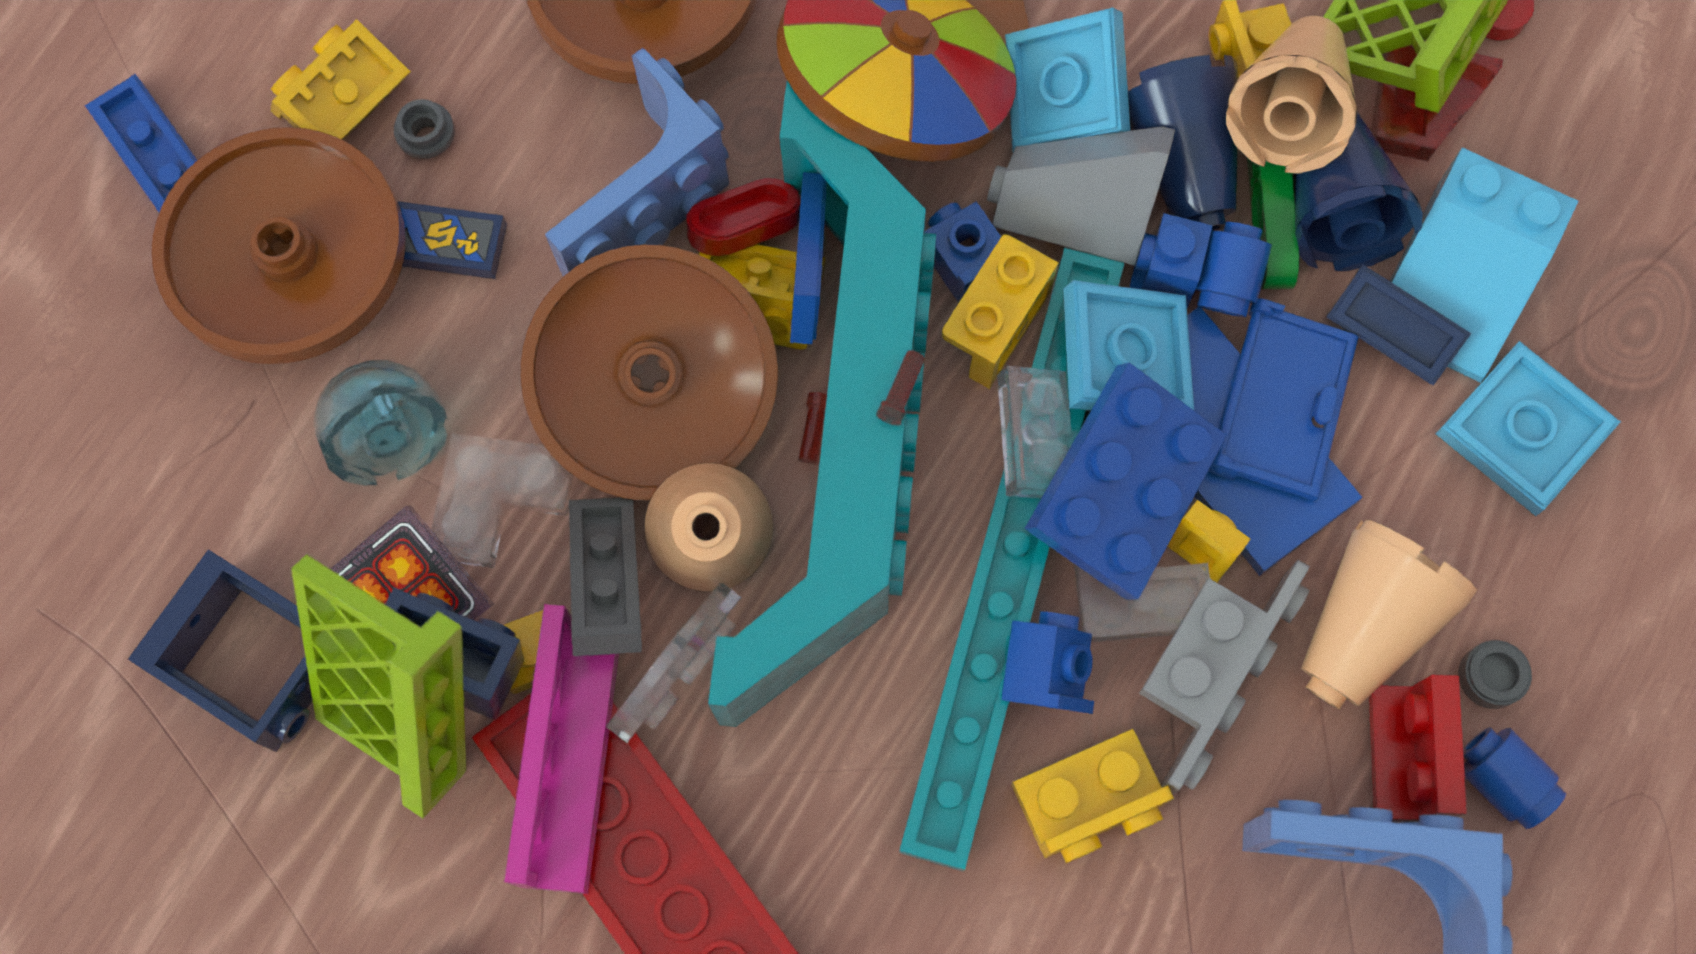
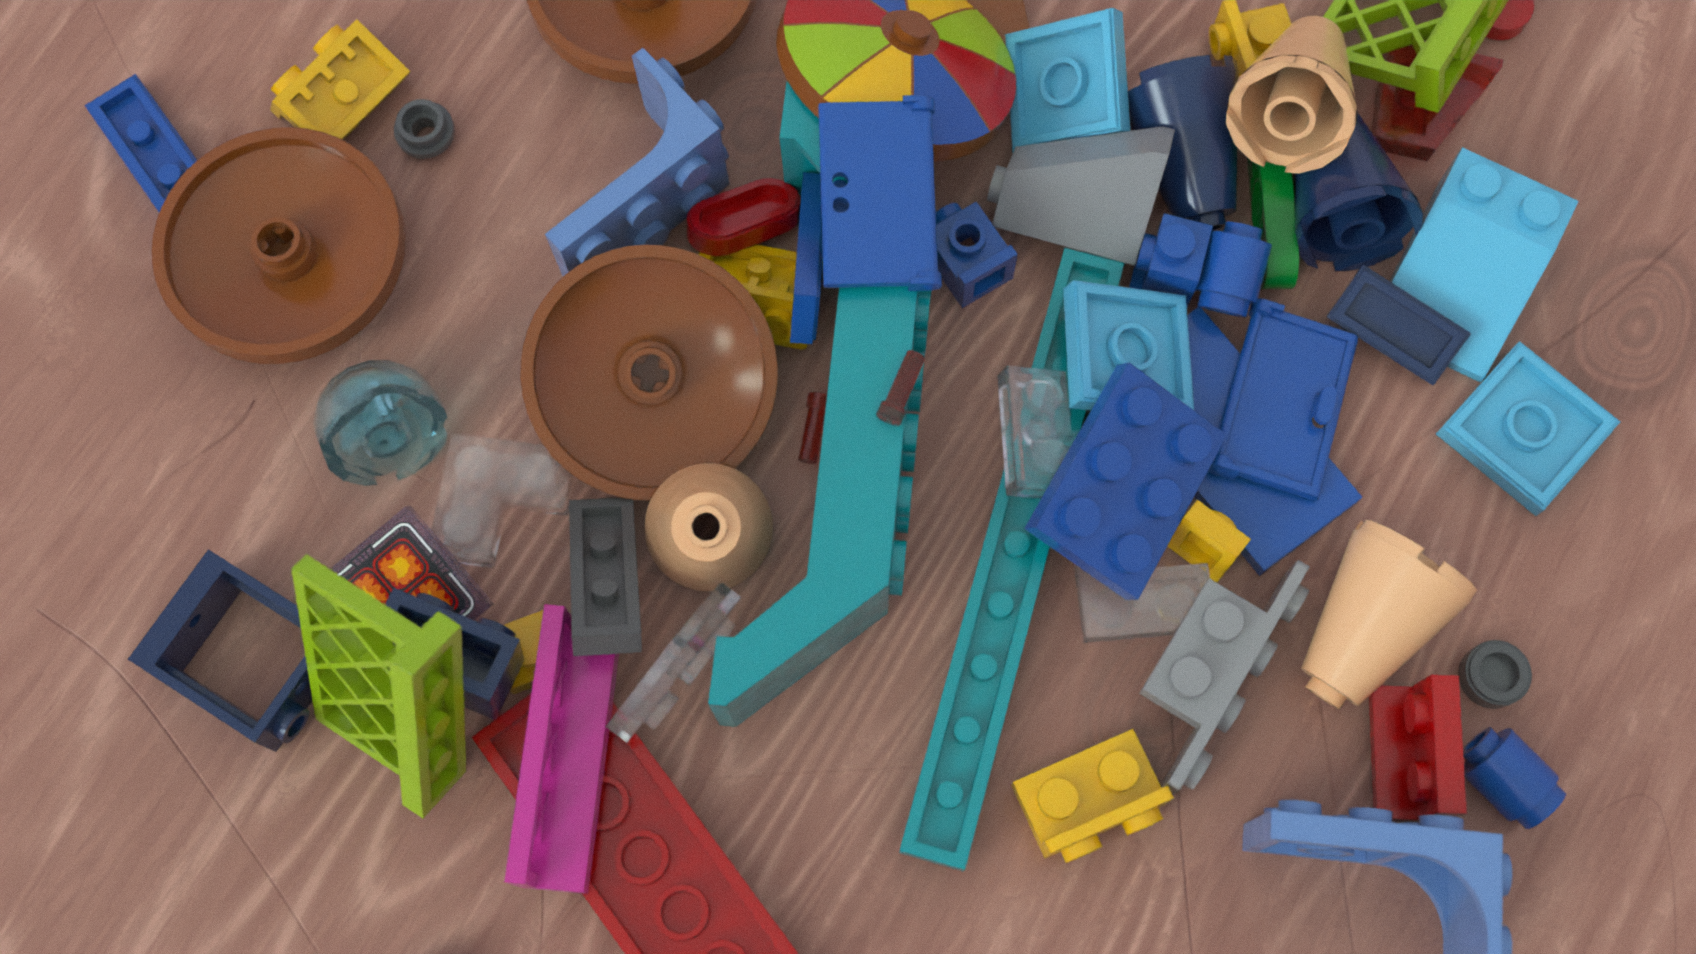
tile [397,201,507,279] -> none
yellow bracket [942,234,1059,389] -> none
blue brick [1001,611,1095,714] -> none
none -> blue door [818,95,942,291]

